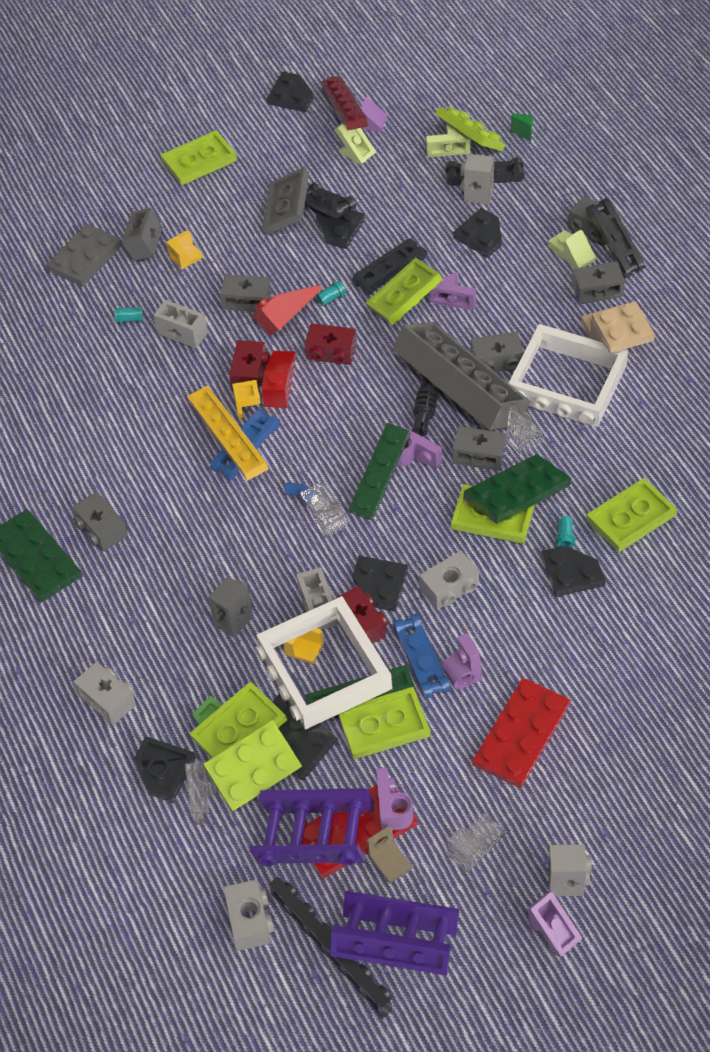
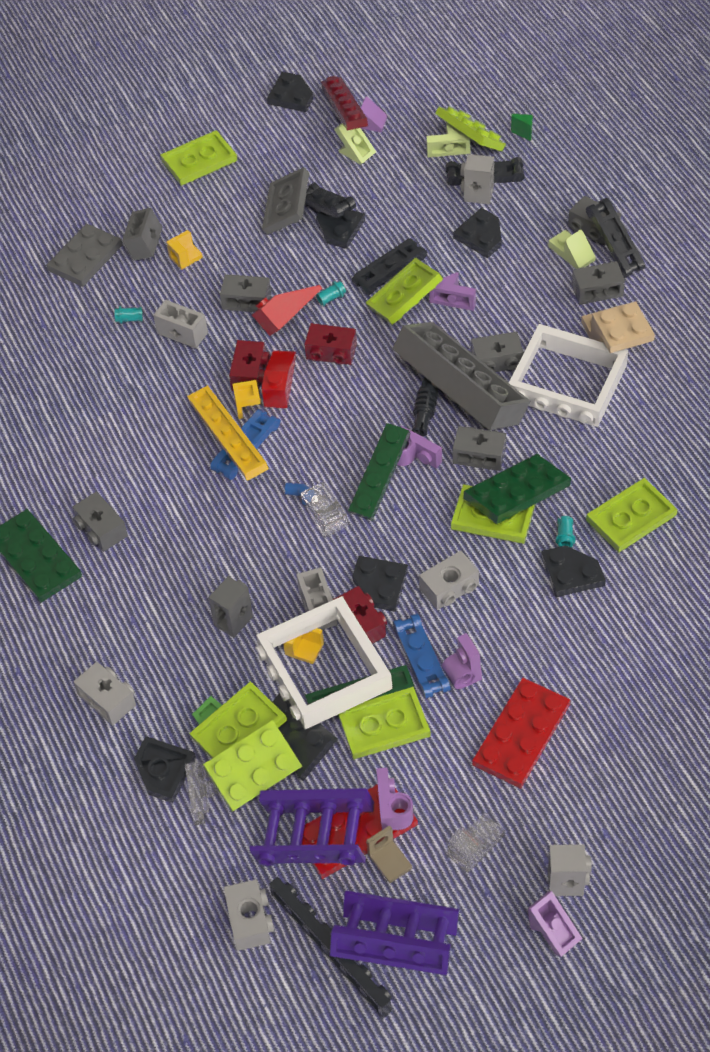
clear plate [506,405,544,456] -> none

